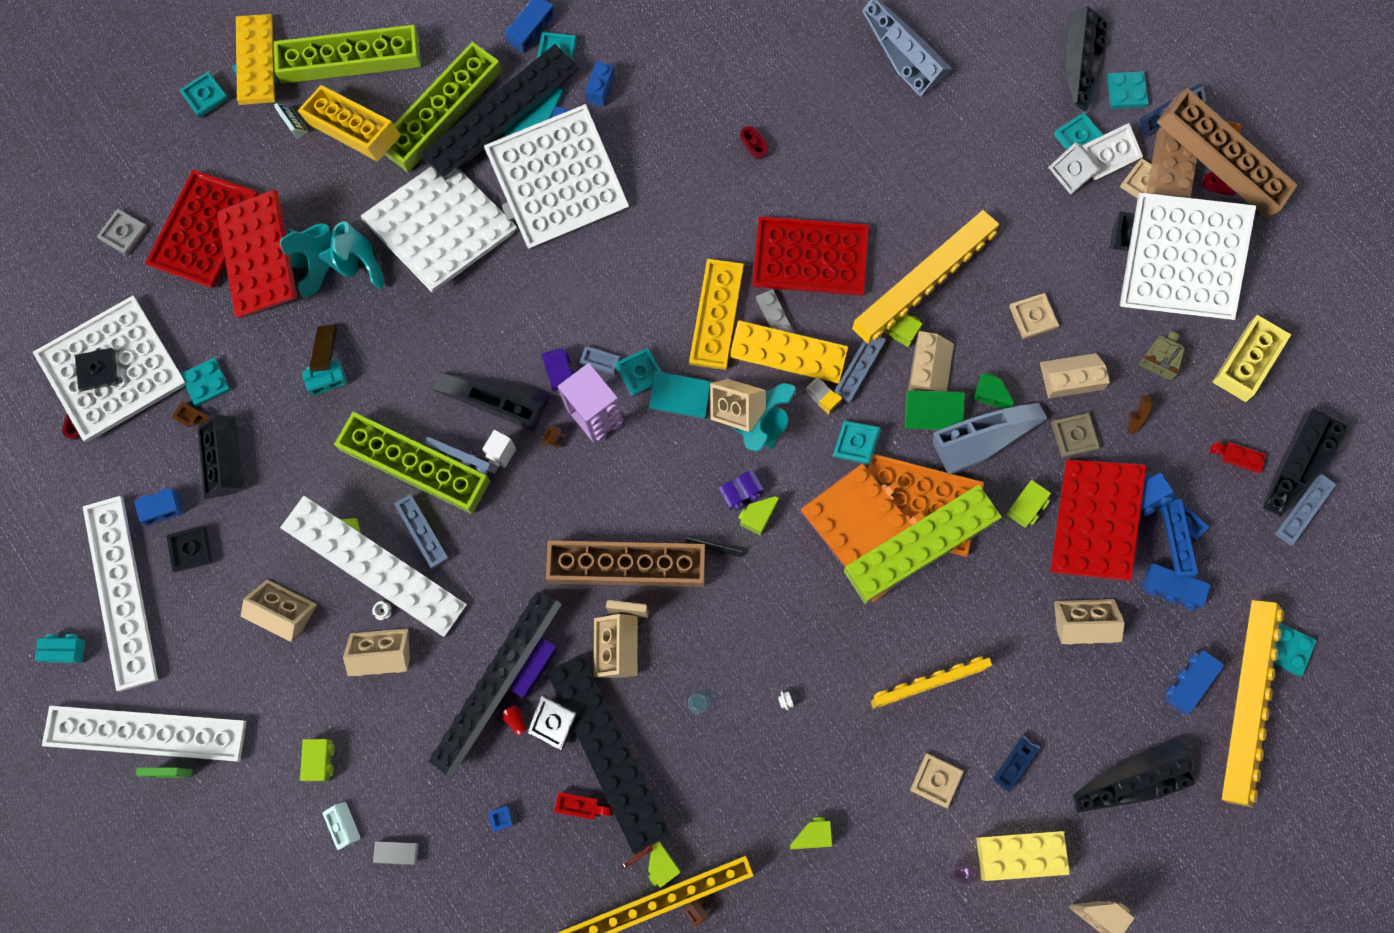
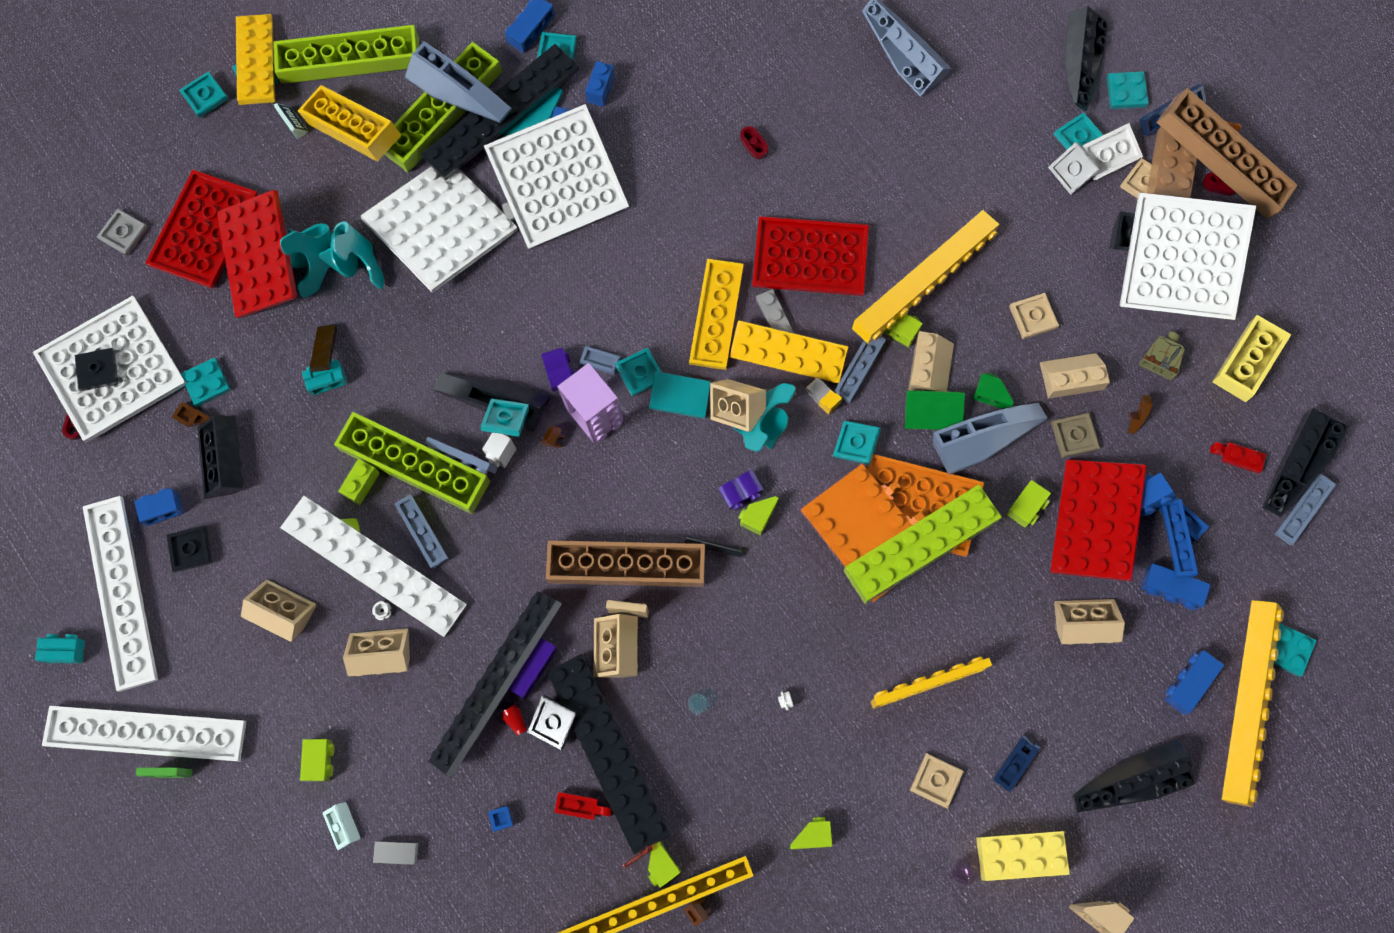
none -> lime brick [338,459,380,505]
none -> sand blue wedge [405,41,511,123]
none -> teal plate [481,399,529,436]

